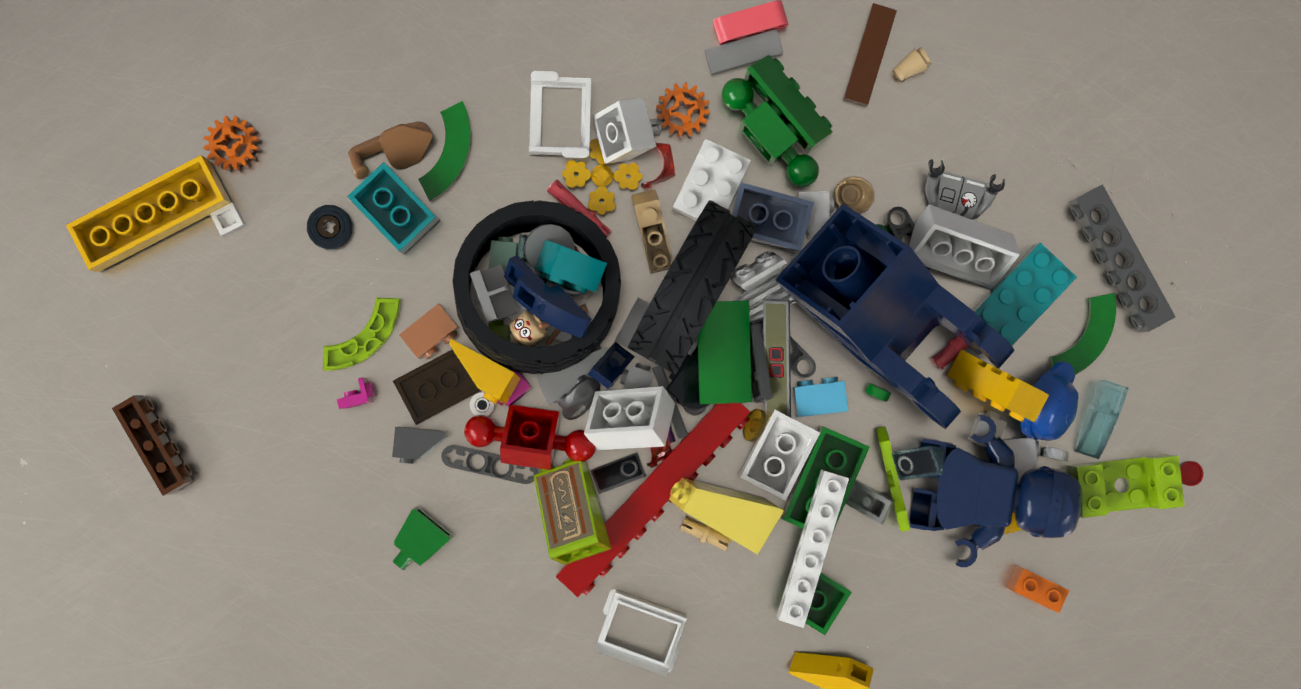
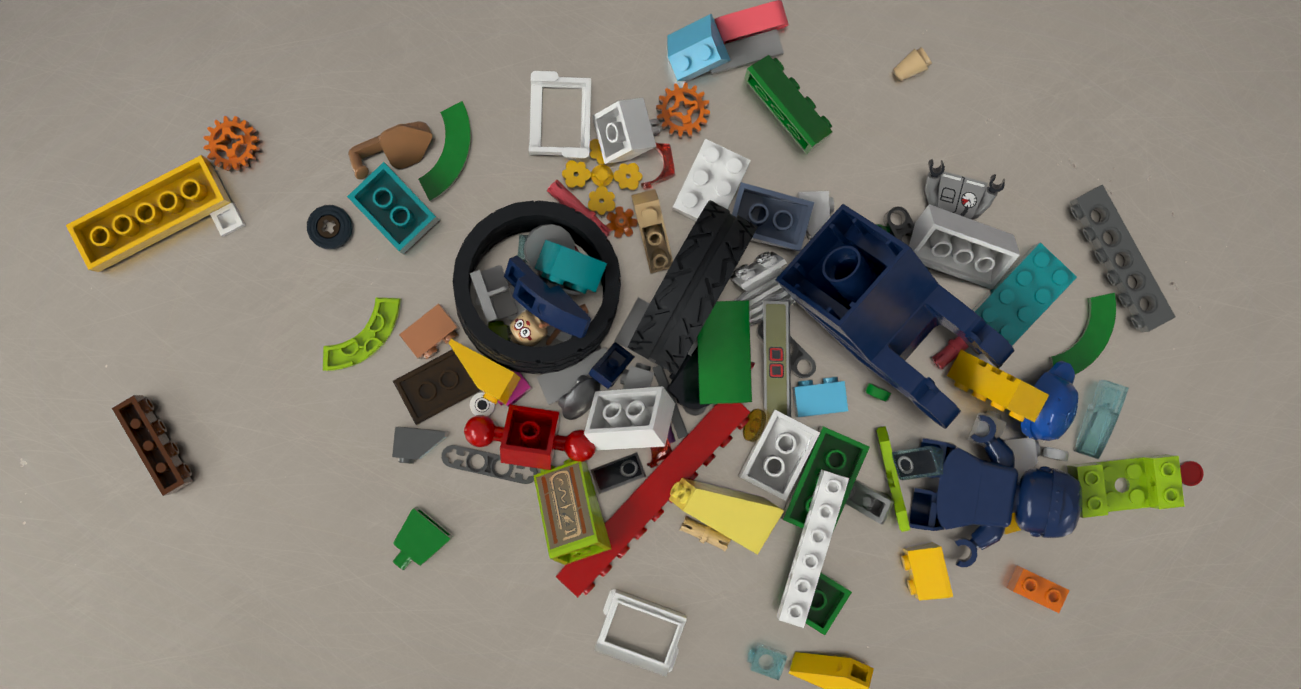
dark pink bracket [337,377,375,409] -> none
sand green slope [489,237,519,273] -> none
green brick [722,78,819,187] -> none
dark grey tile [750,324,772,403] -> none
tan hair [834,176,874,213] -> none
reddish brown tile [843,3,897,106] -> none
none -> orange plant [606,206,638,238]
none -> medium azure slope [667,14,731,81]
none -> clear light blue brick [747,642,788,680]
none -> yellow slope [901,542,953,601]

